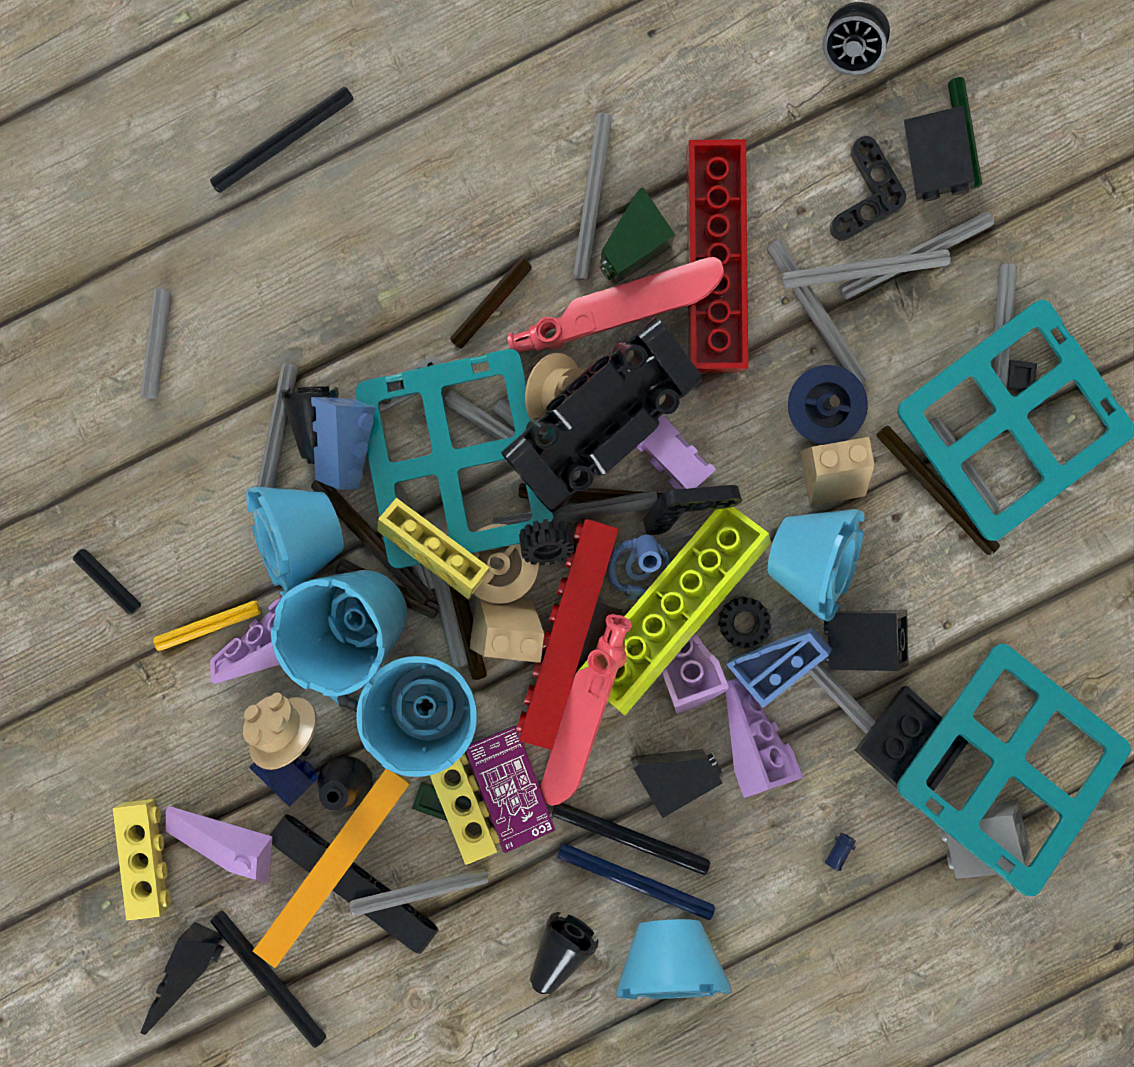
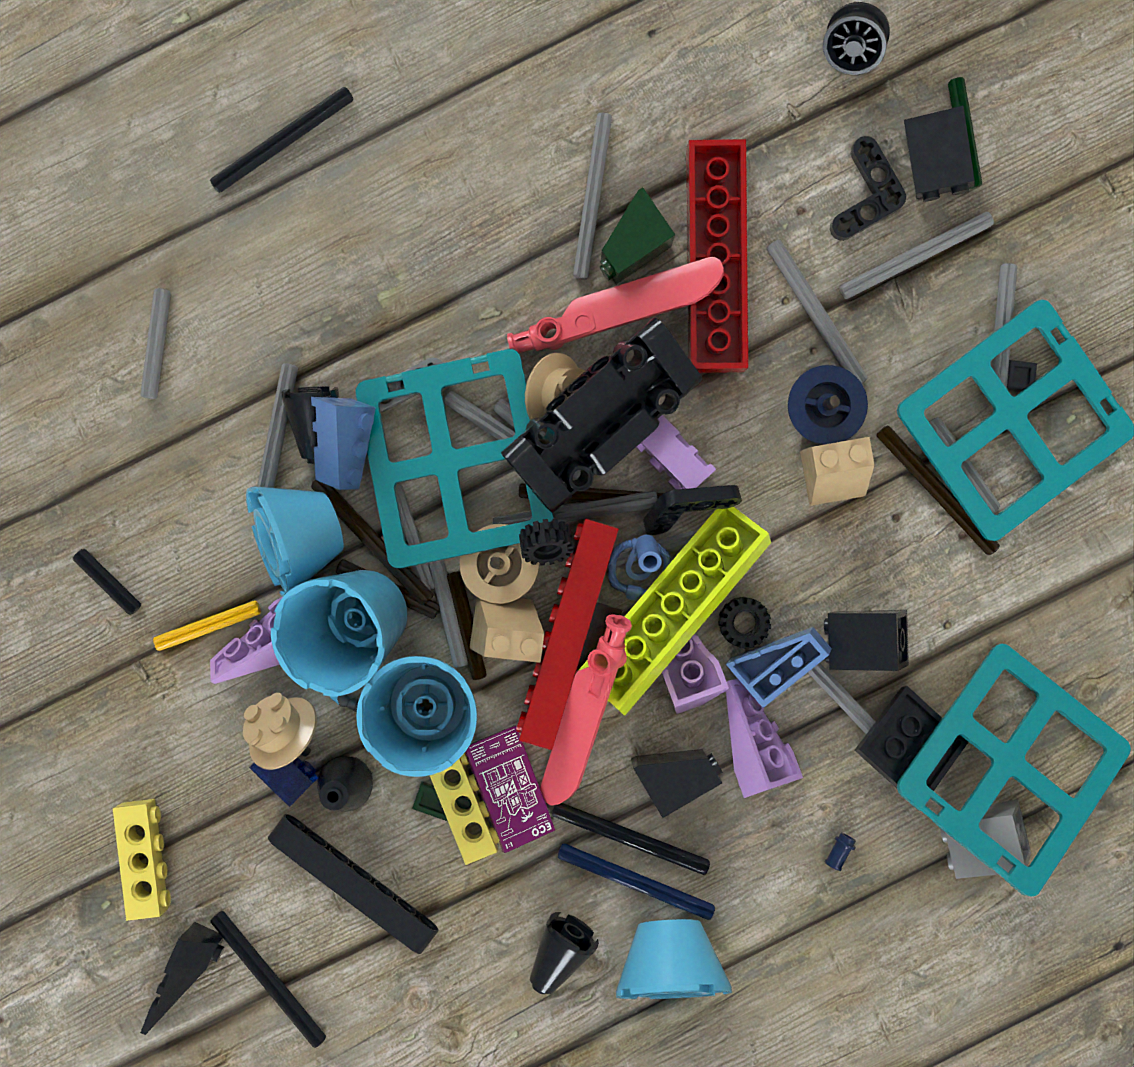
lavender wedge [165,806,272,883] -> none
light orange tile [253,769,411,968] -> none
light grey axle [349,868,488,916] -> none
light yellow brick [377,498,489,599] -> none
dark brown axle [450,258,532,349] -> none
medium azure cone [768,509,865,621] -> none
light grey axle [781,249,951,289] -> none

